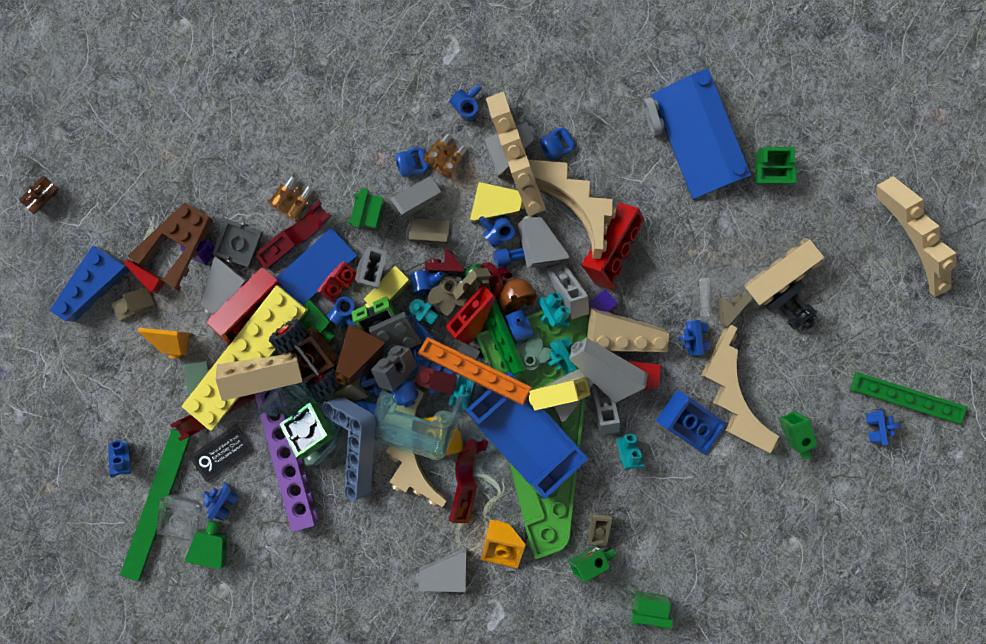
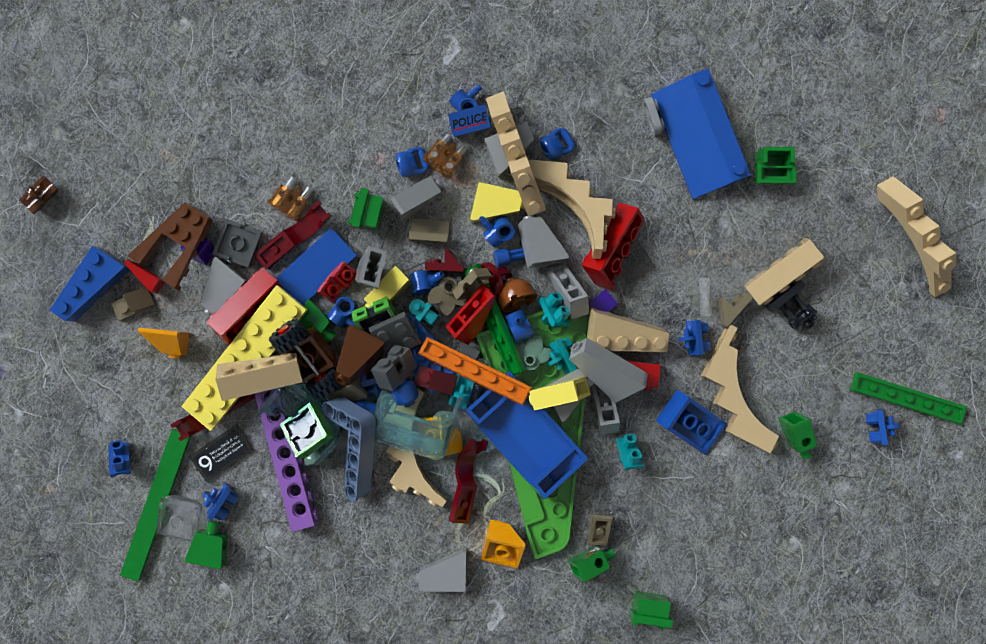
sand green slope [184,361,209,397] -> none
none -> blue panel [448,104,491,137]

